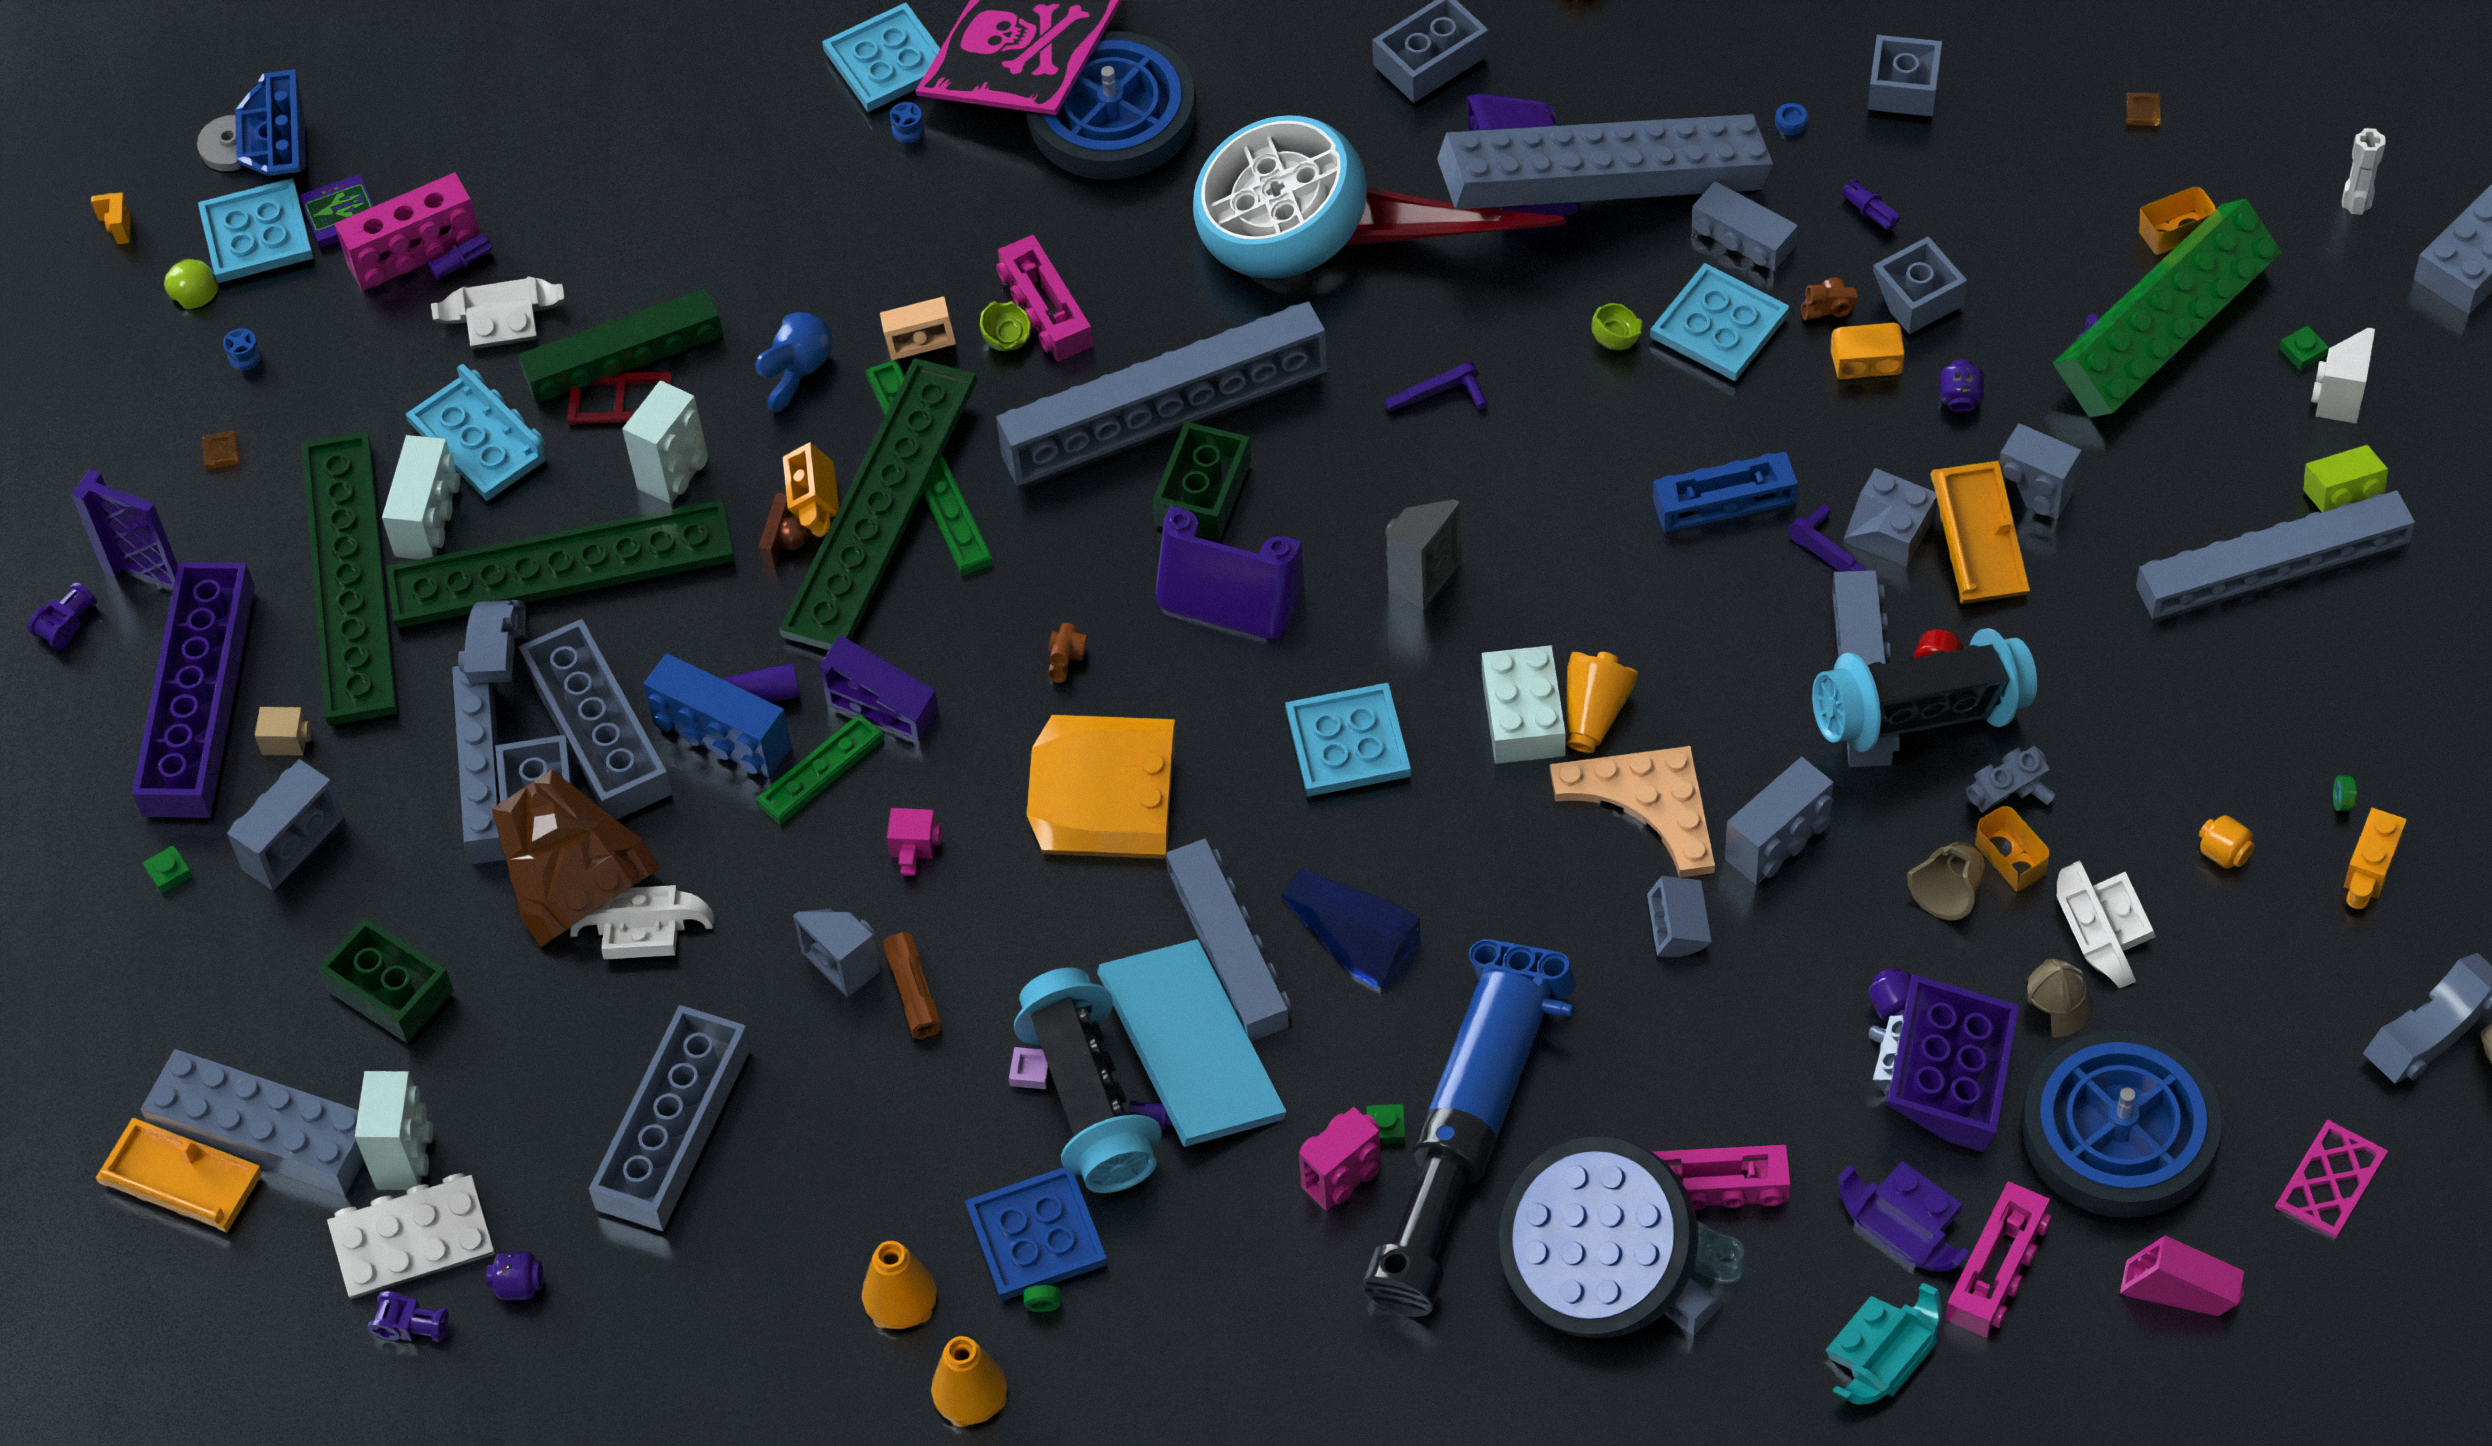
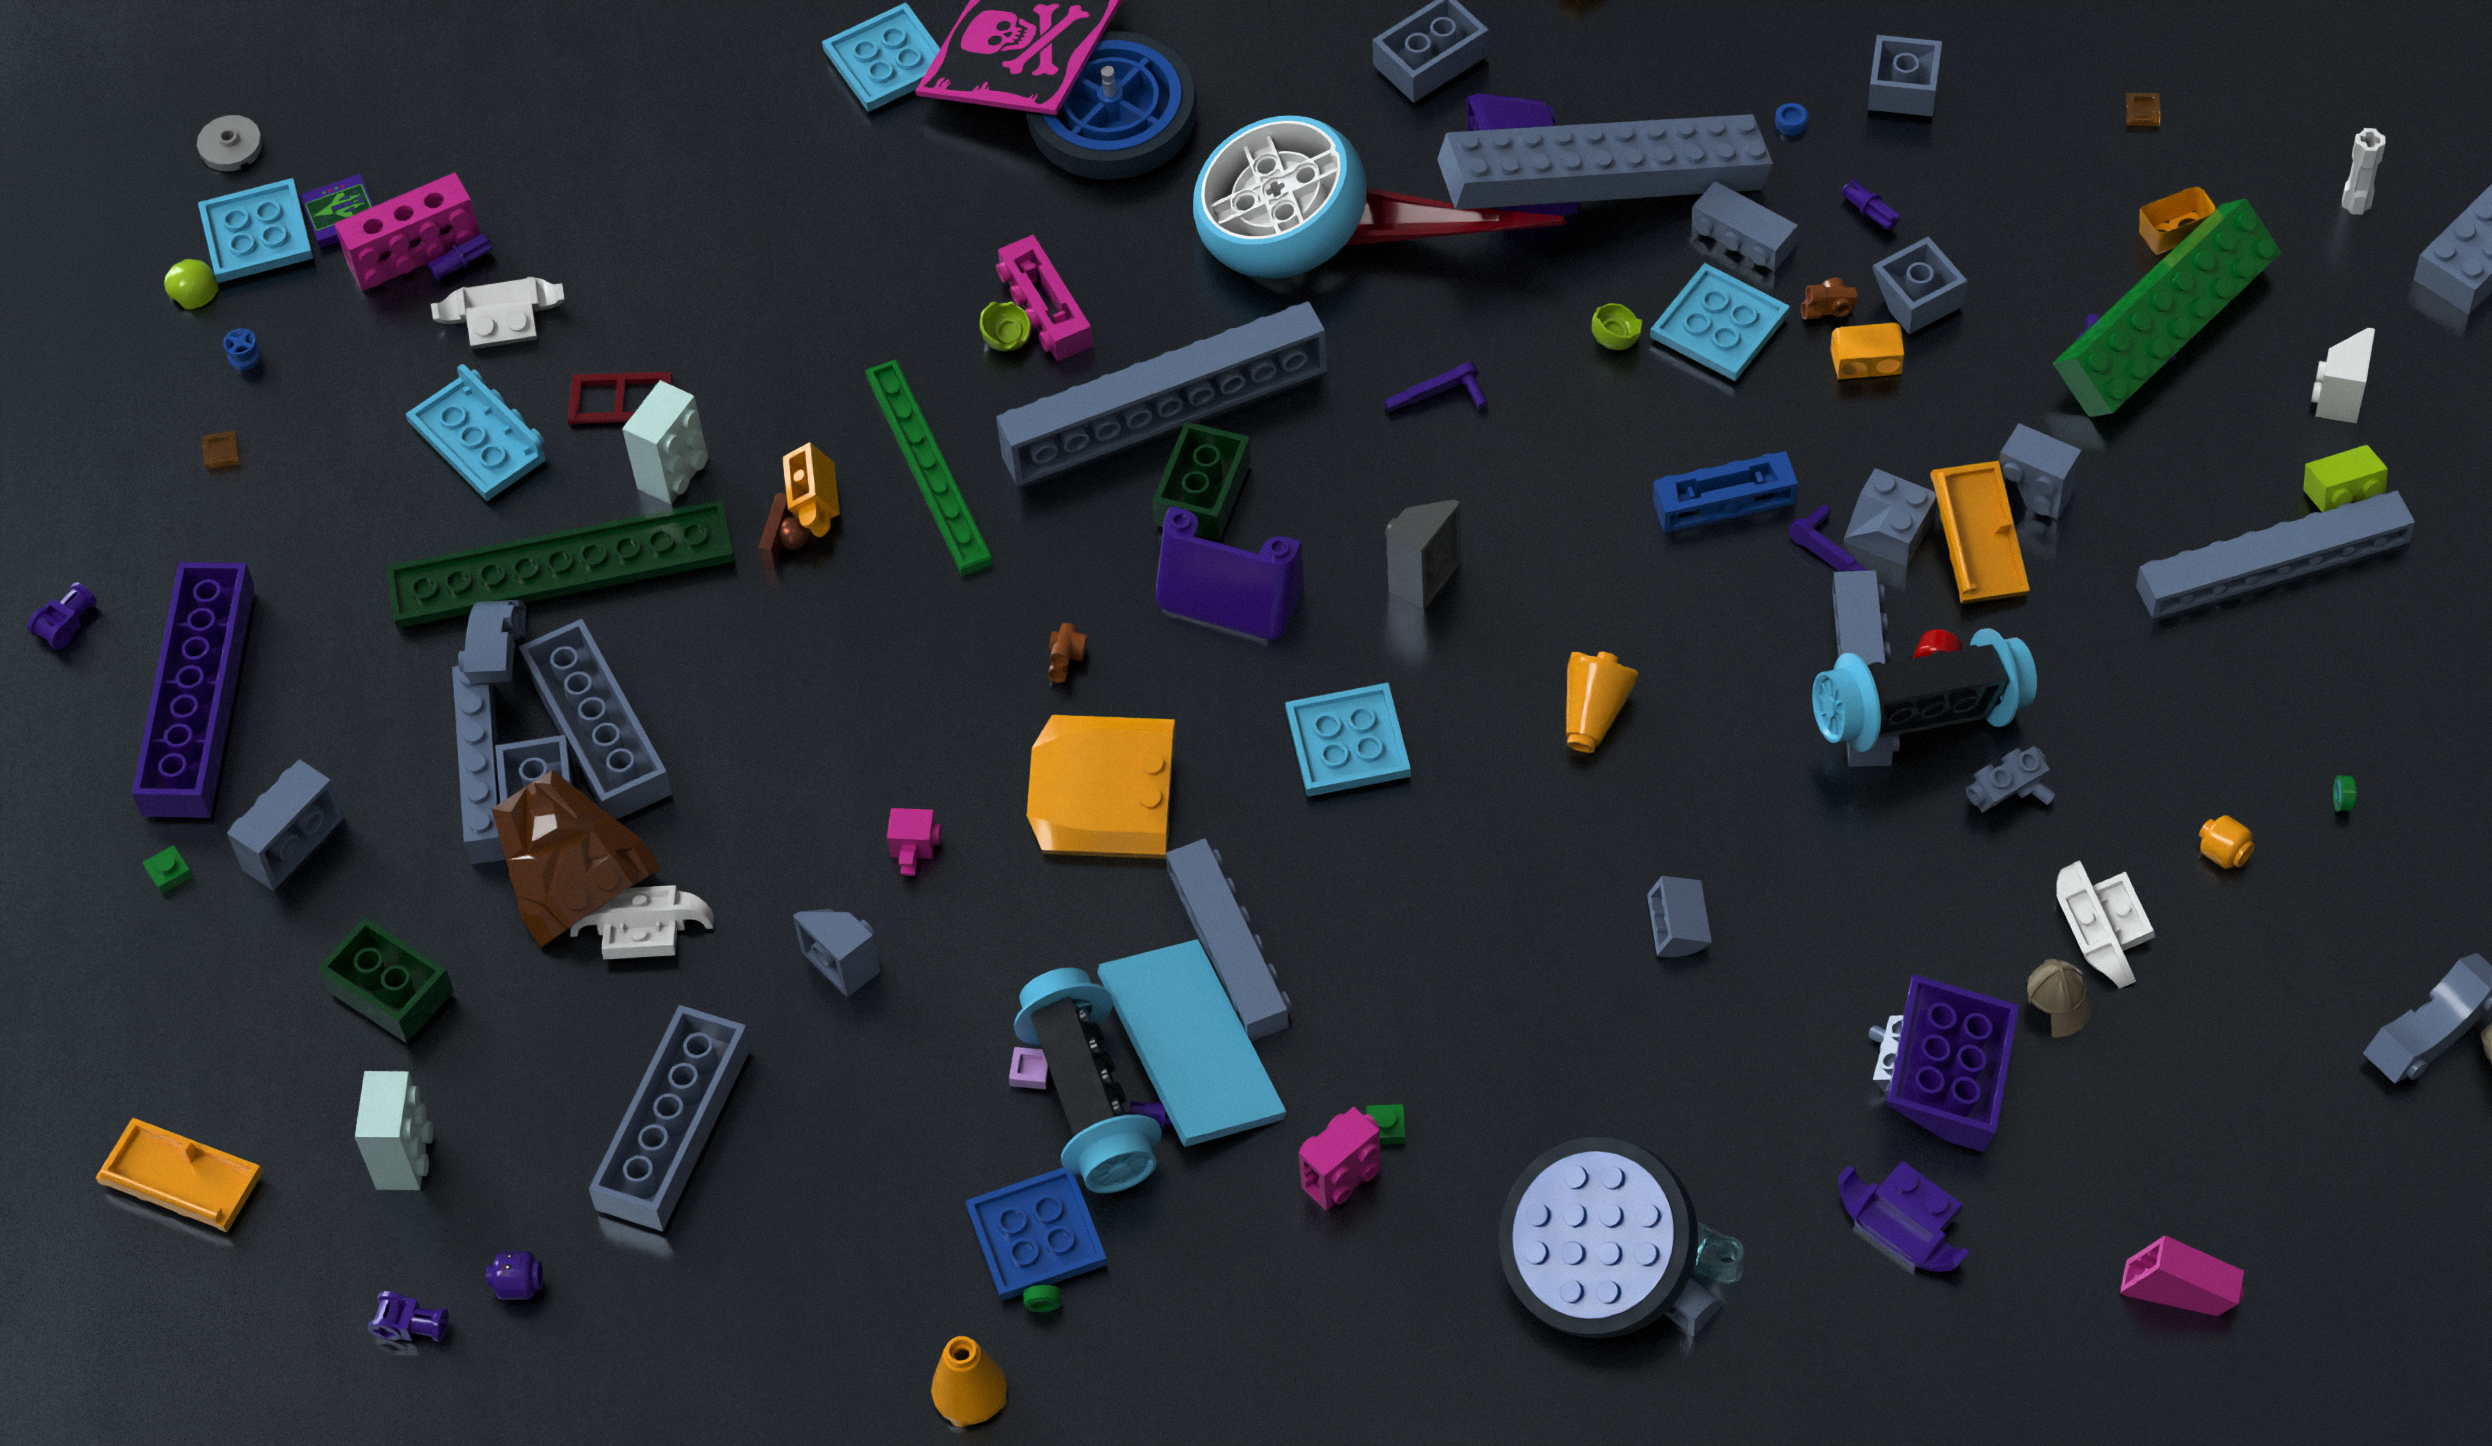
dark purple fence [71,469,178,588] -> none
light orange bracket [91,192,131,244] -> none
sand blue brick [140,1049,364,1196] -> none
blue wedge [235,69,306,176] -> none
tan brick [255,707,312,756] -> none
dark green plate [301,431,397,726] -> none
white bracket [327,1173,495,1299] -> none
light aqua brick [382,435,460,559] -> none
dark green brick [518,288,724,403] -> none
blue brick [643,653,792,778] -> none
dark purple pin [724,663,800,703] -> none
blue piece [755,312,833,413] -> none
green tile [756,713,884,826] -> none
dark green plate [779,358,978,650] -> none
dark purple wedge [819,634,939,741] -> none
light orange cone [861,1241,937,1329] -> none
light nougat brick [880,296,956,361] -> none
dark orange axle [882,932,942,1040] -> none
blue wheel [889,102,924,143] -> none
clear blue wedge [1280,869,1421,992] -> none
piece [1361,939,1576,1317] -> none
light aqua brick [1482,645,1566,764] -> none
light nougat plate [1550,746,1715,878] -> none
dark pink brick [1653,1145,1790,1210] -> none
sand blue brick [1725,756,1834,885] -> none
teal plate [1826,1283,1941,1405] -> none
dark purple head [1868,967,1912,1021] -> none
dark tan helmet [1907,842,1985,920] -> none
dark purple head [1940,359,1984,412] -> none
dark pink brick [1945,1181,2052,1338] -> none
light orange piece [1974,806,2049,893] -> none
blue wheel [2022,1030,2222,1218] -> none
dark pink window [2275,1120,2388,1239] -> none
green plate [2279,325,2329,371] -> none
light orange brick [2343,808,2407,909] -> none

